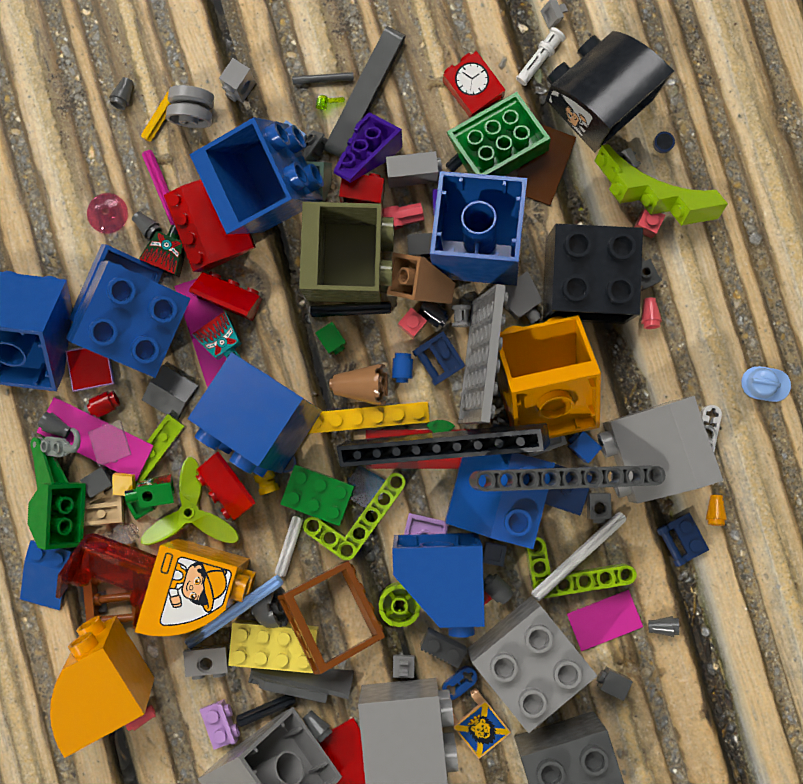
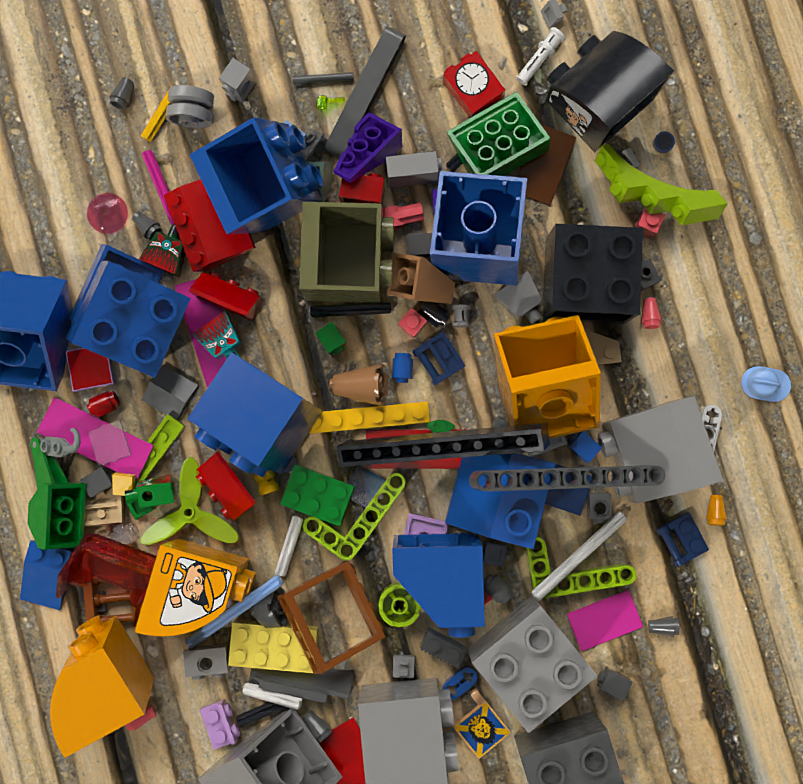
dark grey cone [38,412,71,438] -> none
light grey plate [458,284,508,424] -> none
none -> white axle [243,683,303,710]
none -> tan wing [584,329,621,365]

